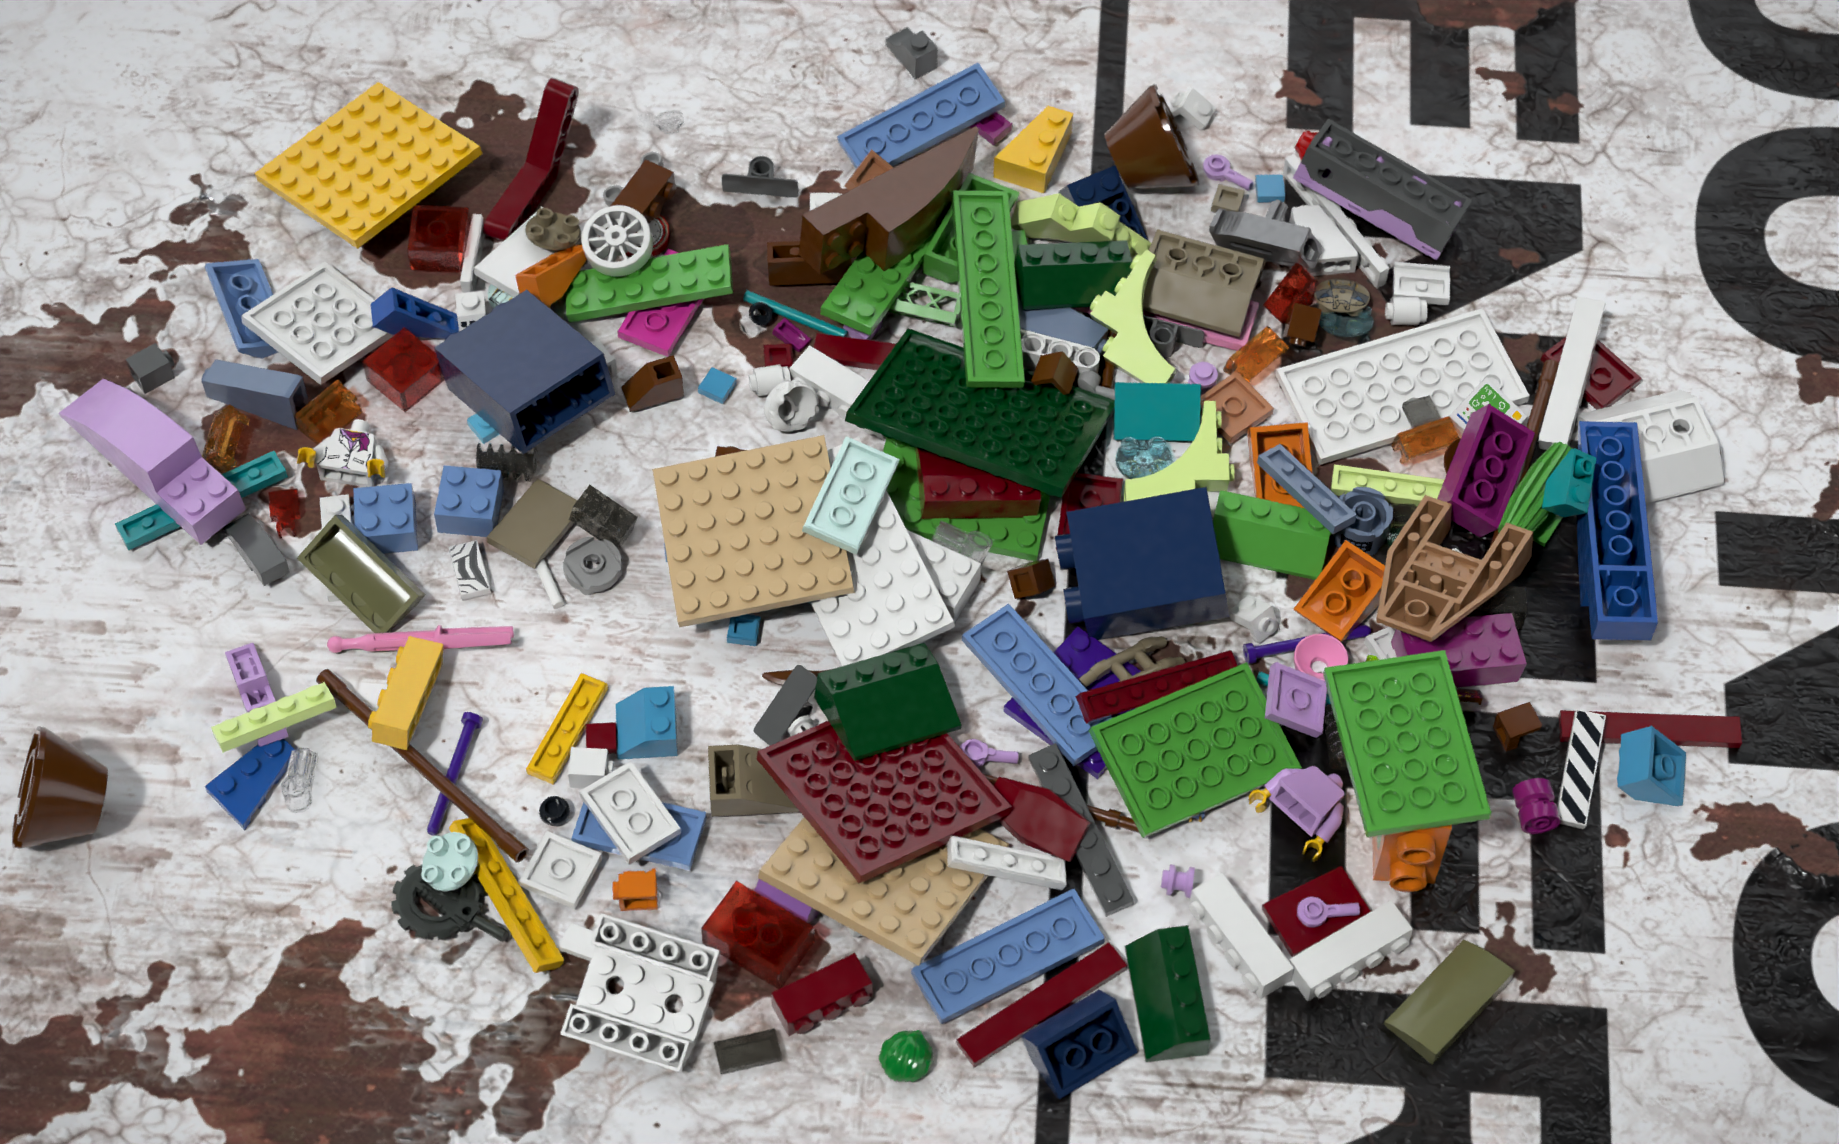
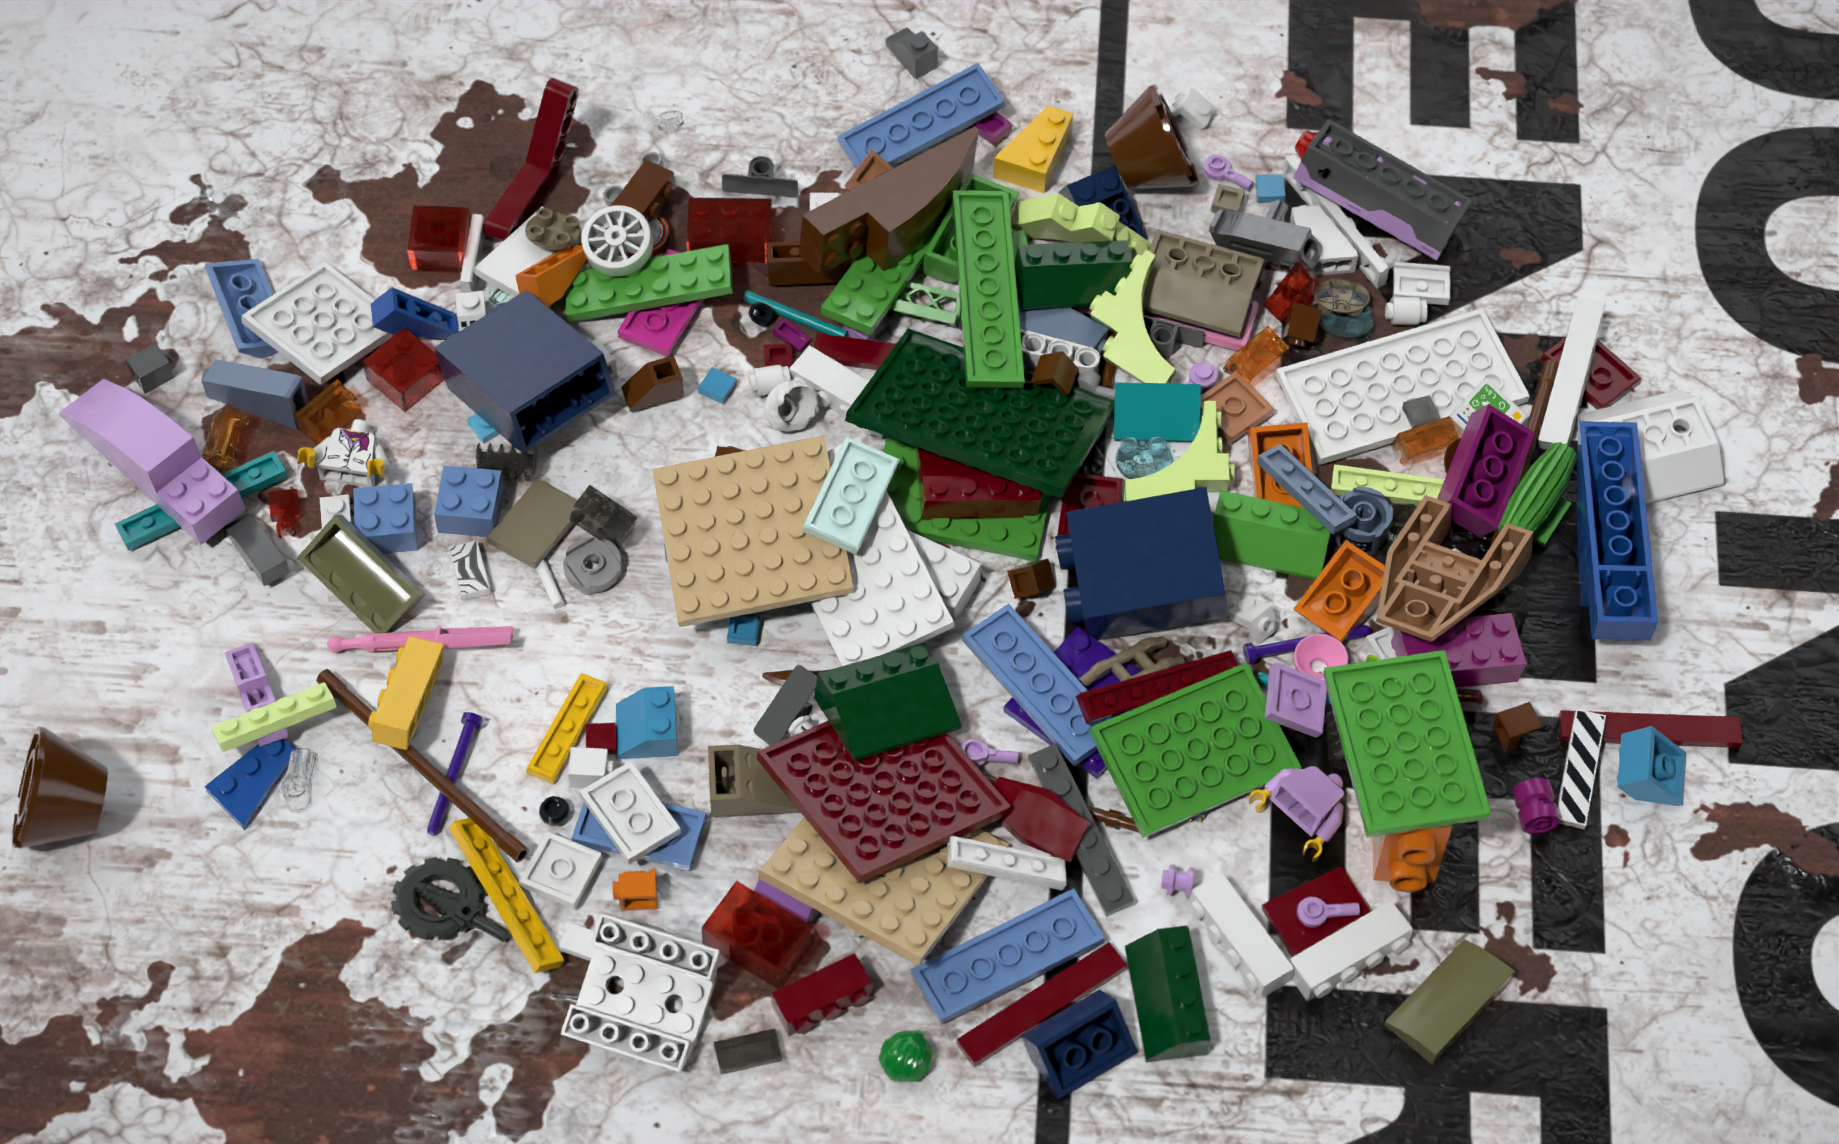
yellow plate [254,82,482,249] -> none
light aqua dish [422,832,478,891] -> none
clear piece [931,520,993,566] -> none
teal slope [1542,448,1596,517] -> none
none -> clear red brick [687,197,773,263]

